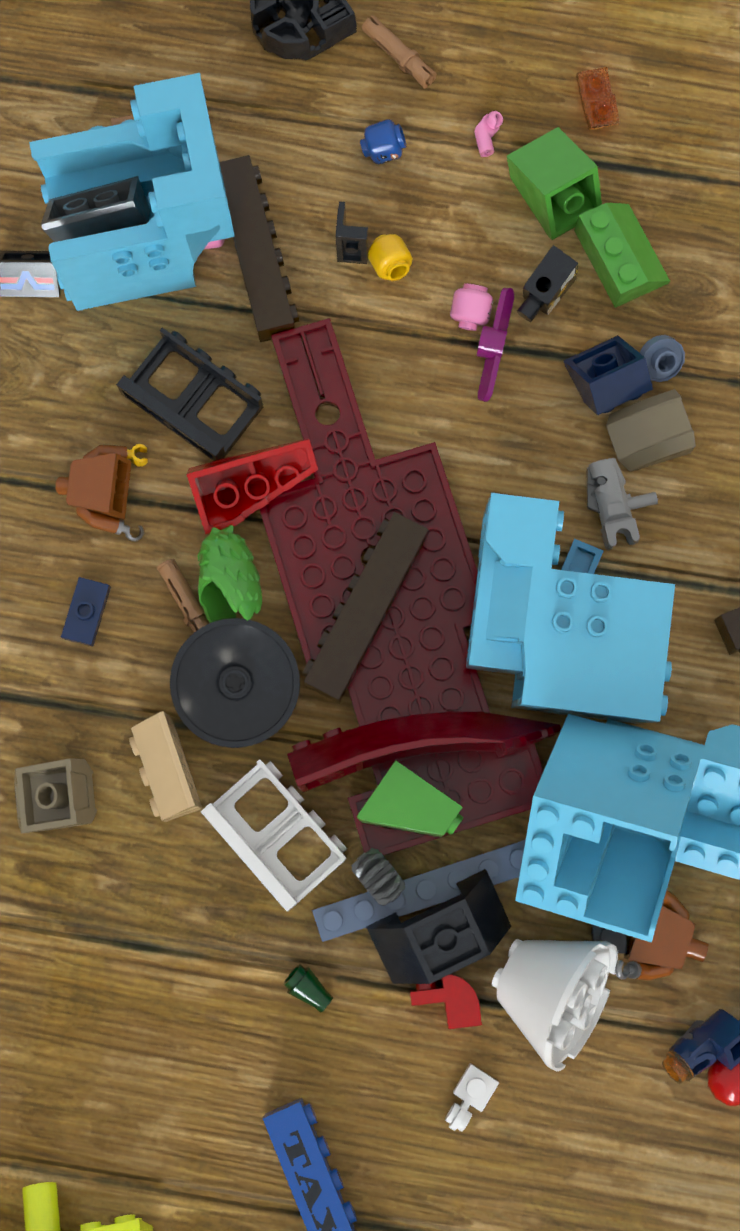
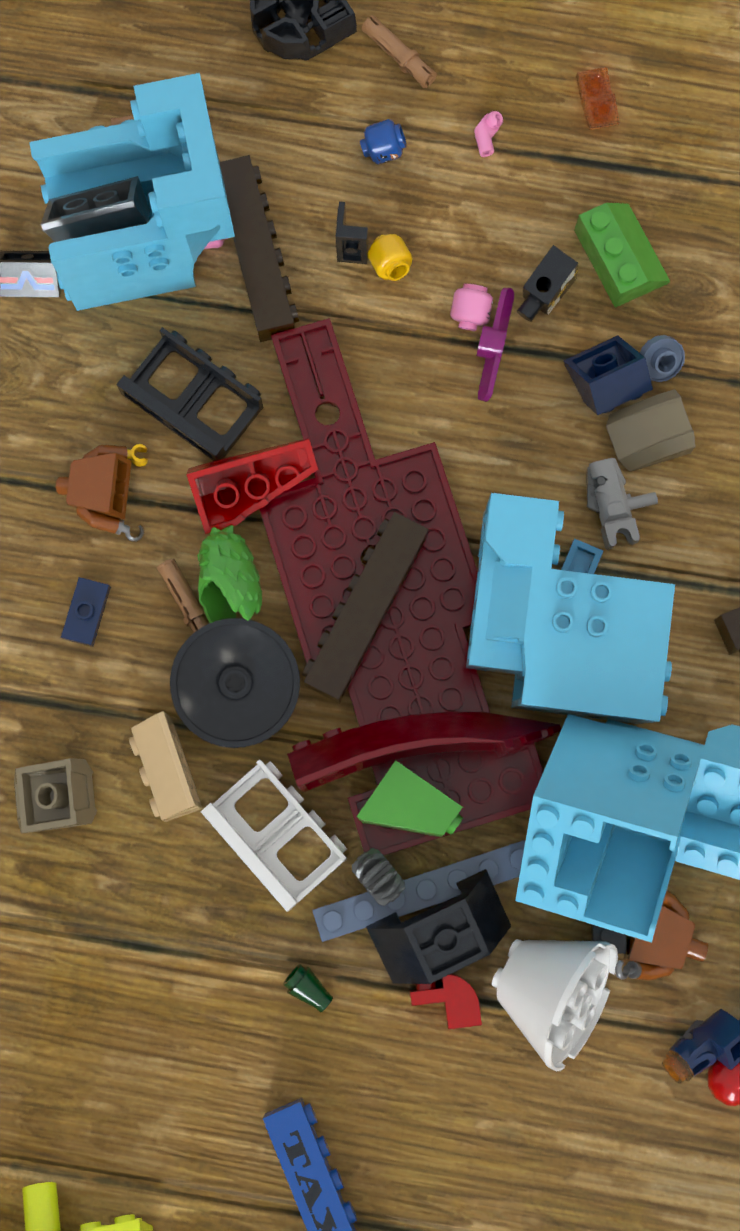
white plate [445,1063,499,1132] -> none
bright green slope [507,127,602,240] -> none

